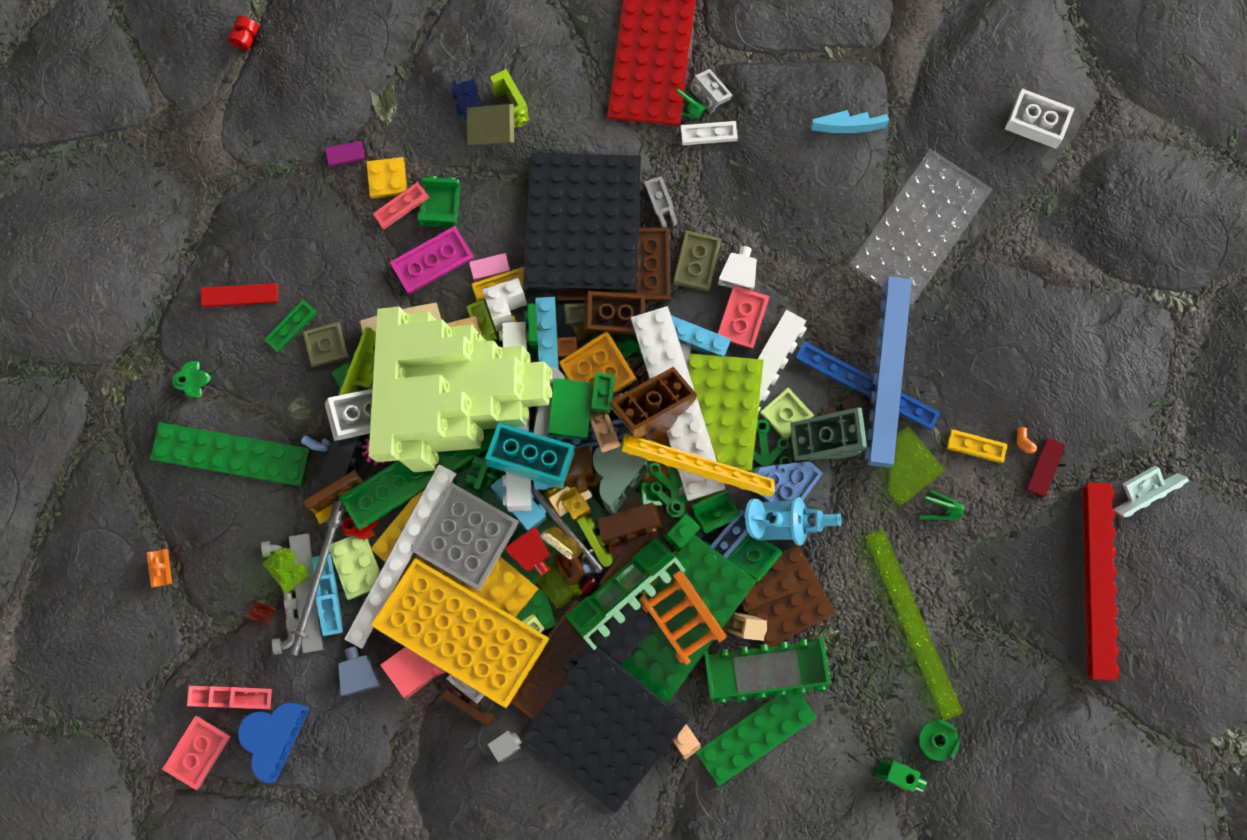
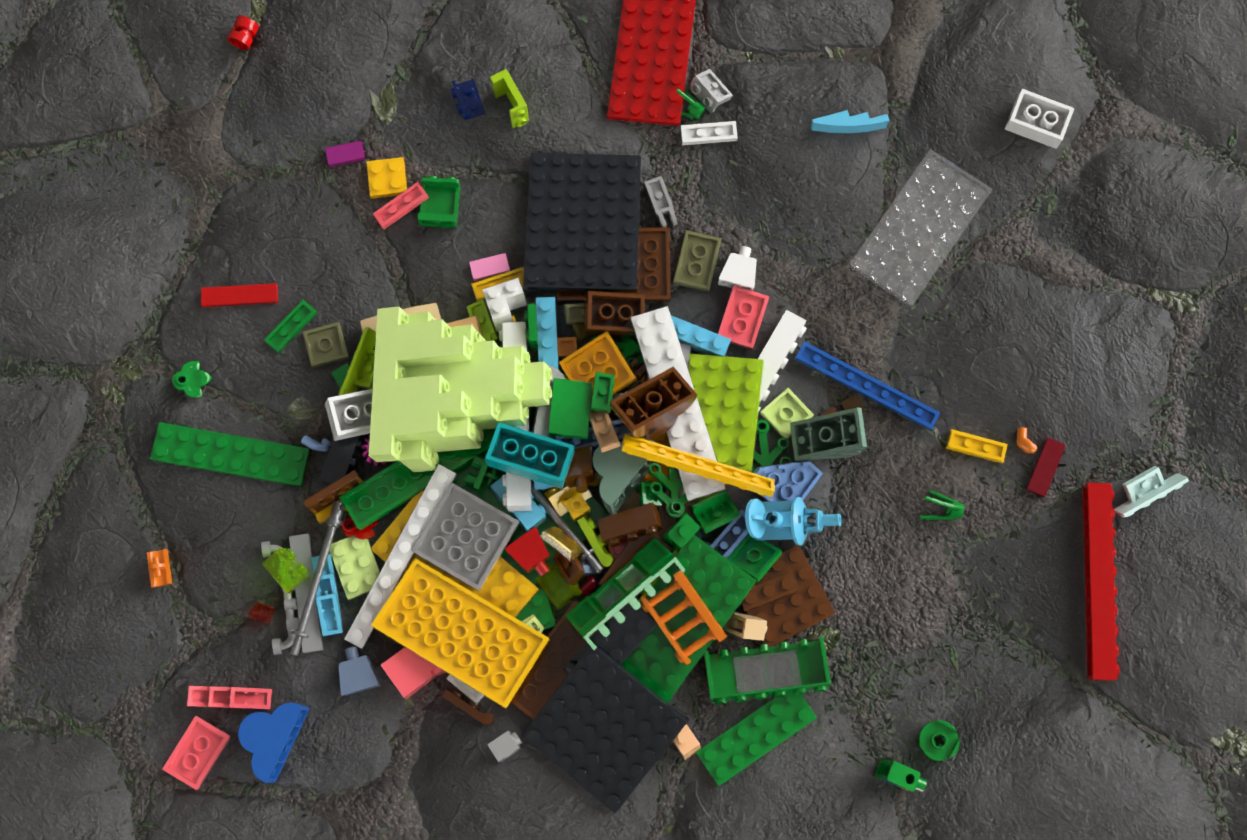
dark pink plate [390,226,474,295] -> none
olive tile [467,104,514,145] -> none
medium blue brick [865,276,912,468] -> none
clear neon green plate [865,529,963,720] -> none
clear neon green plate [888,426,945,506] -> none

